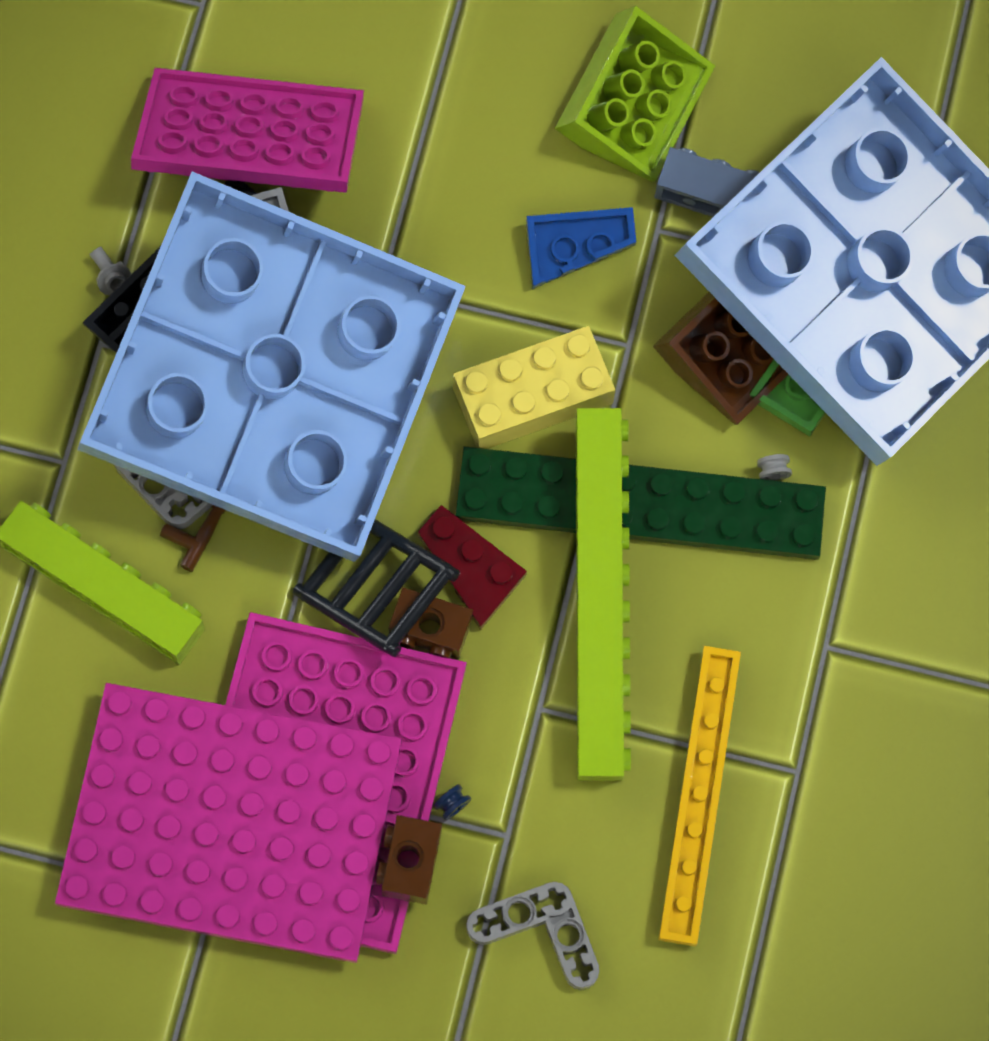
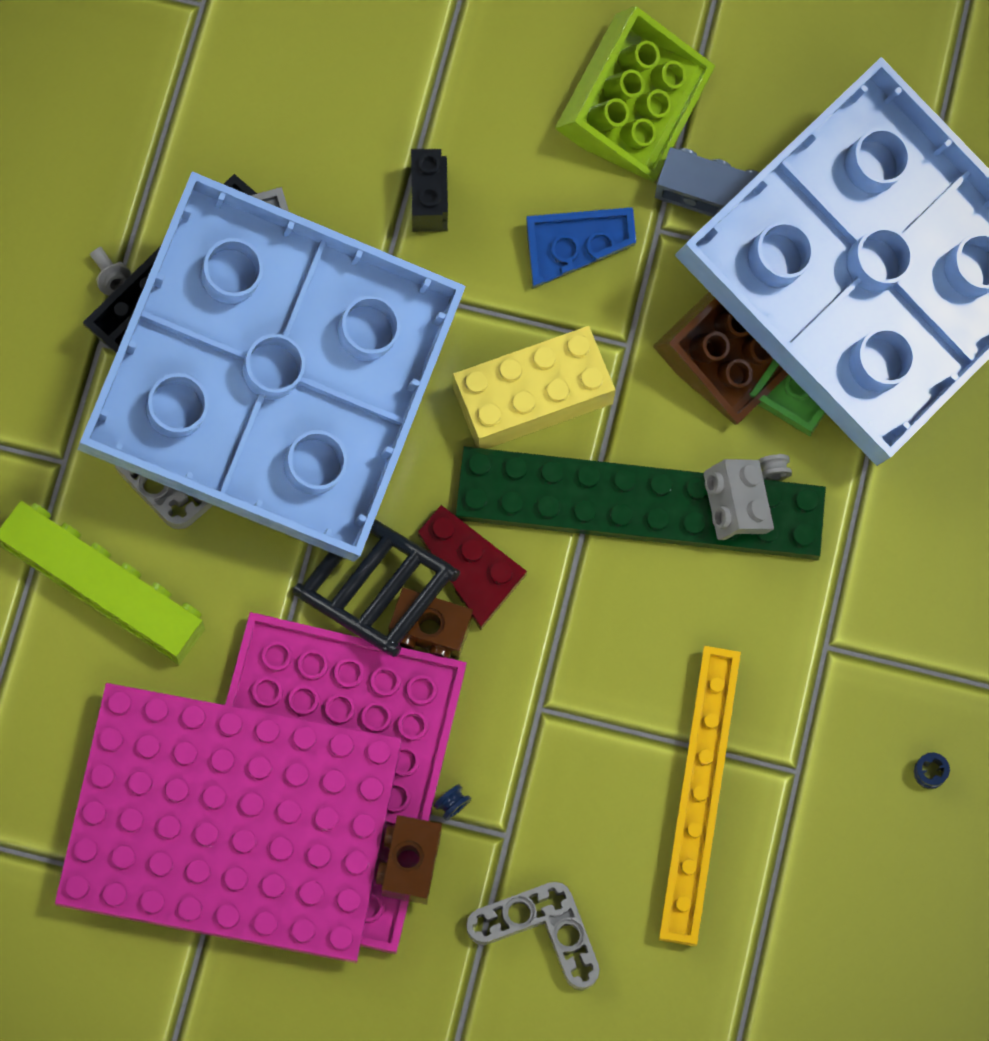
dark pink plate [131,68,364,193] -> none
reddish brown piece [160,505,226,572] -> none
lime brick [576,408,631,781] -> none
none -> black window [411,149,448,232]
none -> light grey bracket [704,459,774,540]
none -> dark blue bush [914,752,950,789]

